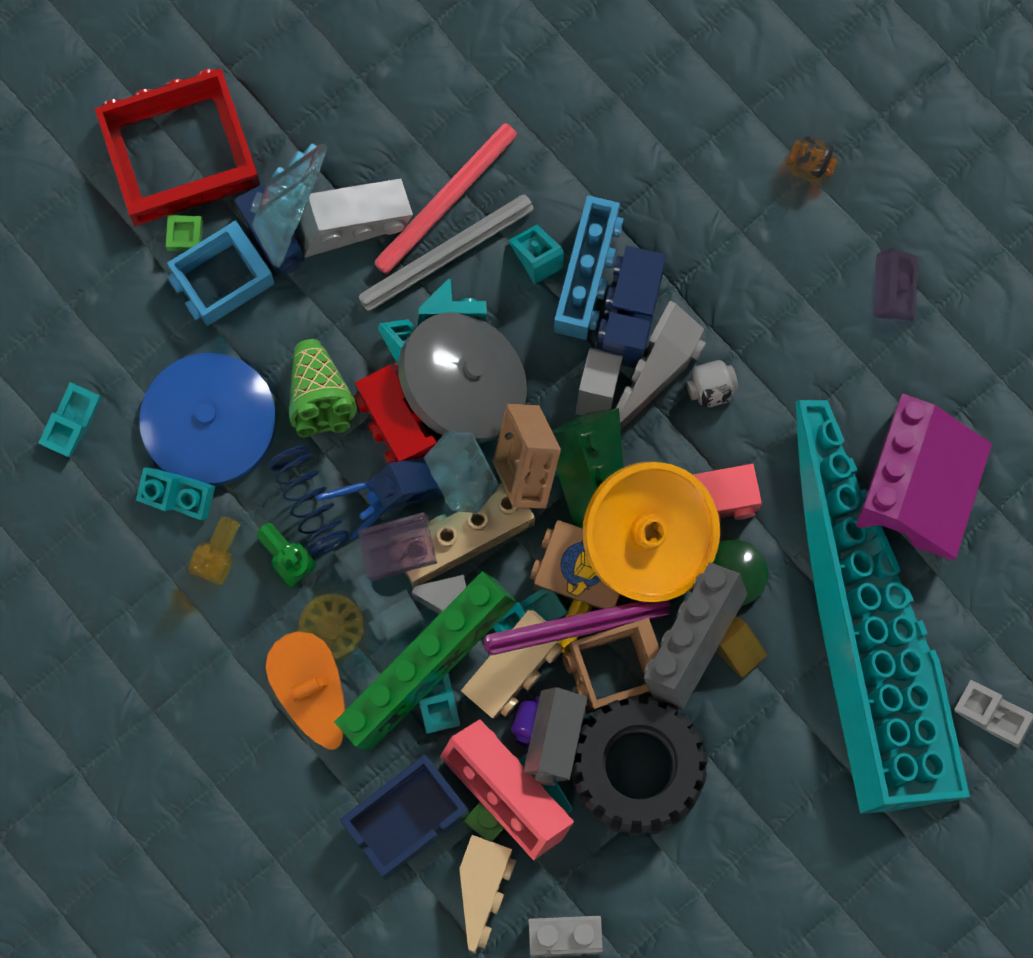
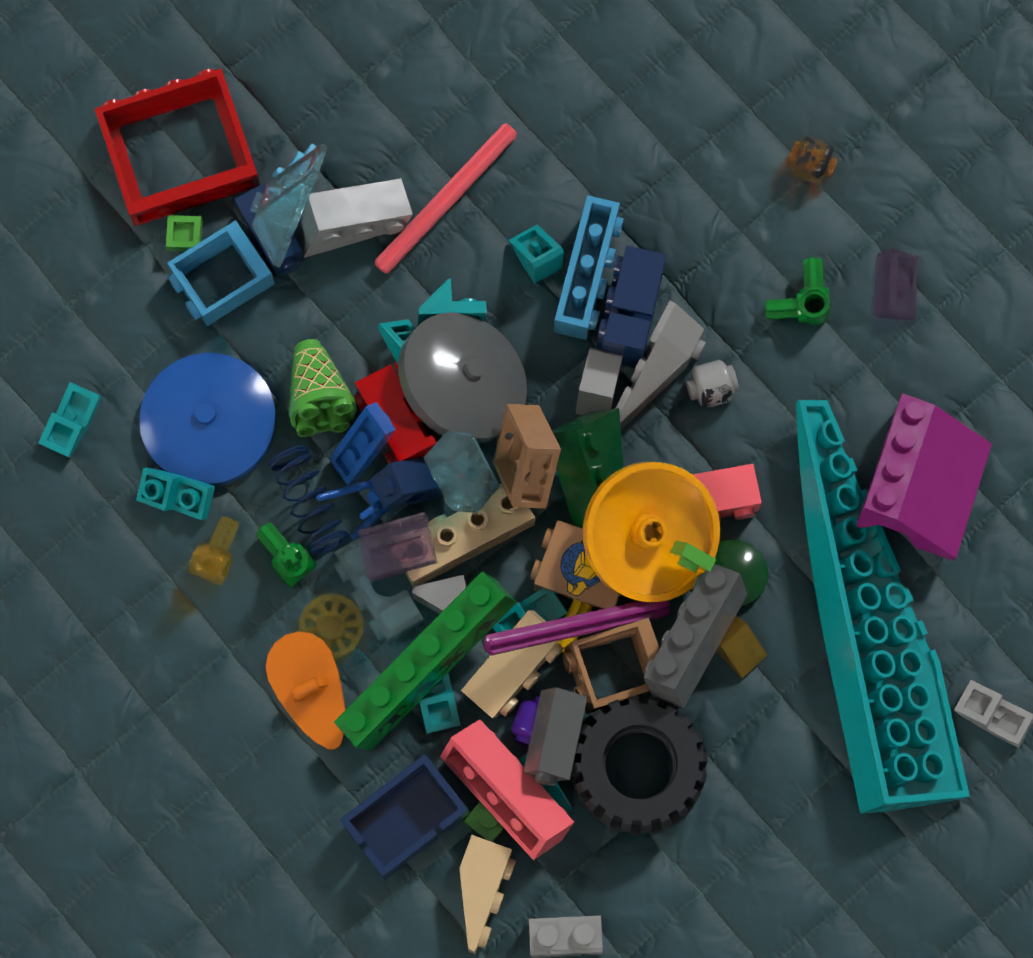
light grey axle [358,195,534,311] -> none
none -> blue plate [329,402,396,486]
none -> bright green plate [670,540,716,573]
none -> green axle [765,257,831,326]

